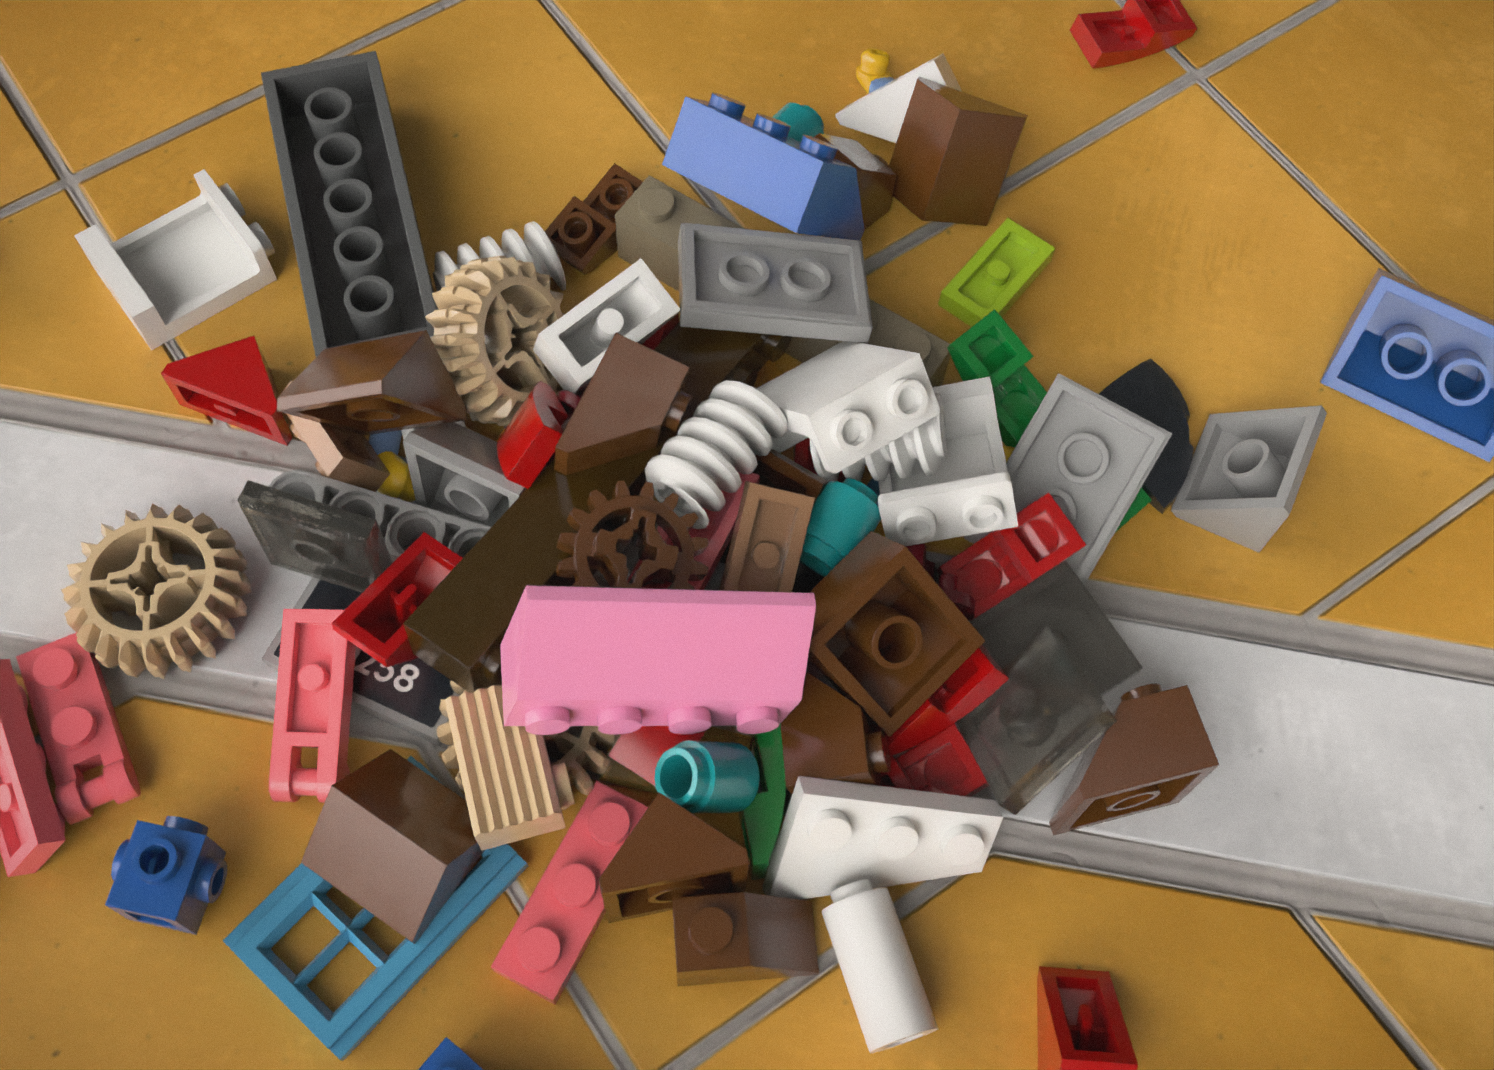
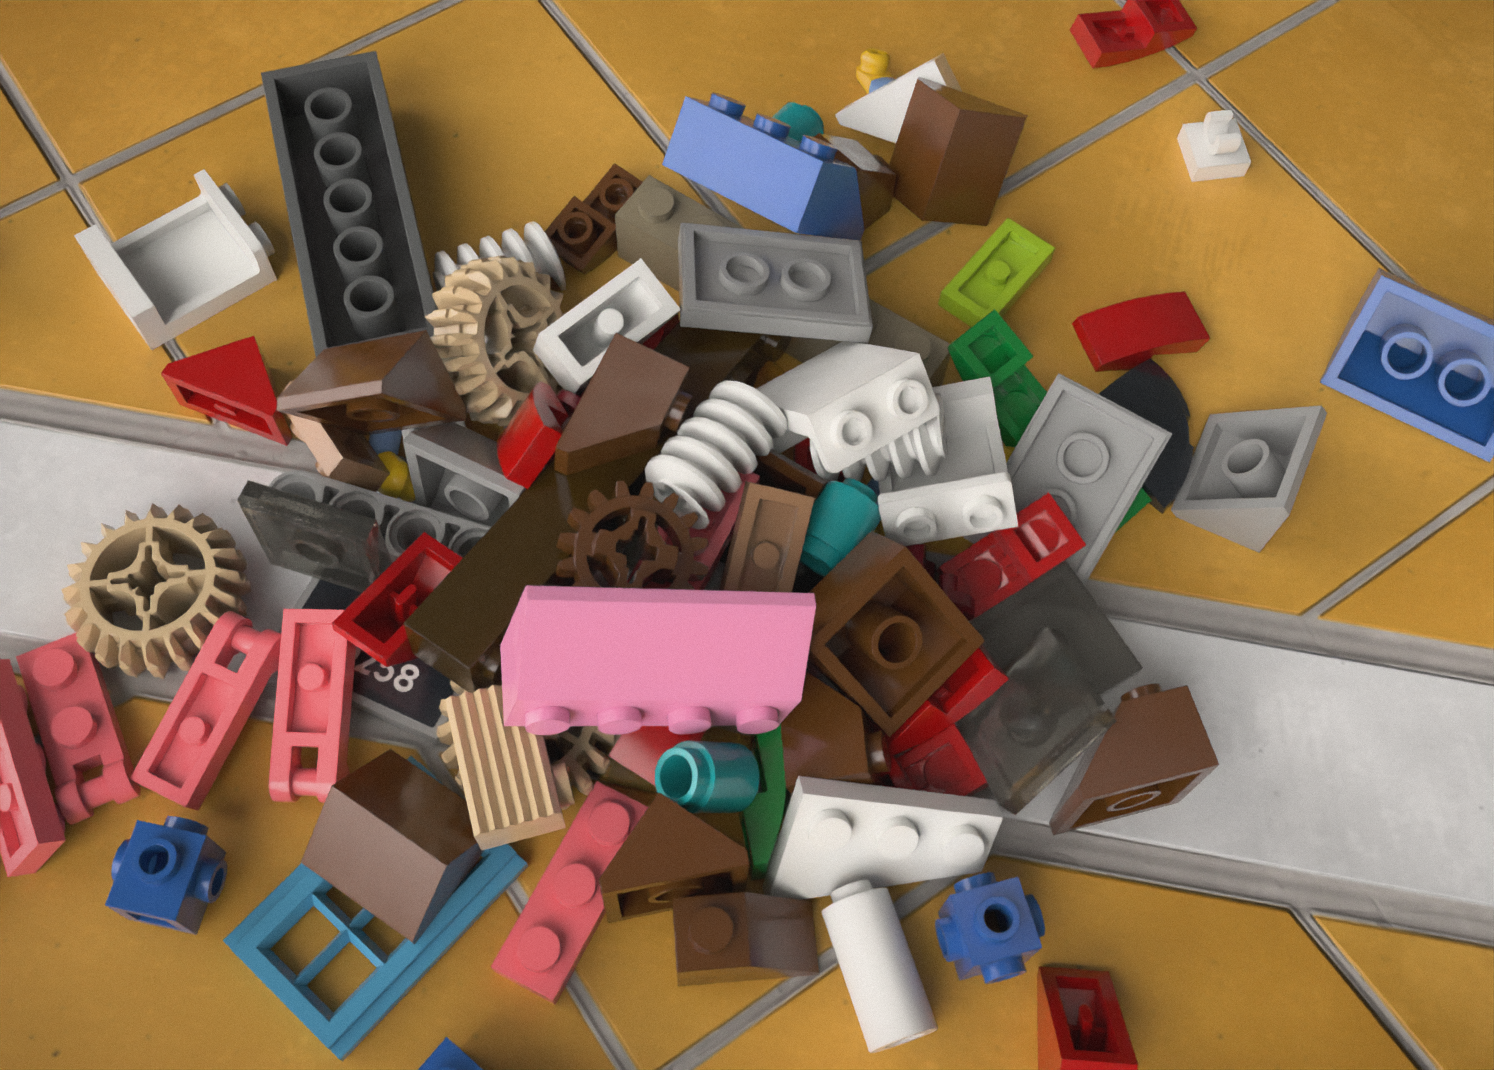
none -> coral plate [130,611,281,811]
none -> blue brick [935,872,1045,984]
none -> red slope [1072,291,1211,372]
none -> white tile [1177,110,1251,182]

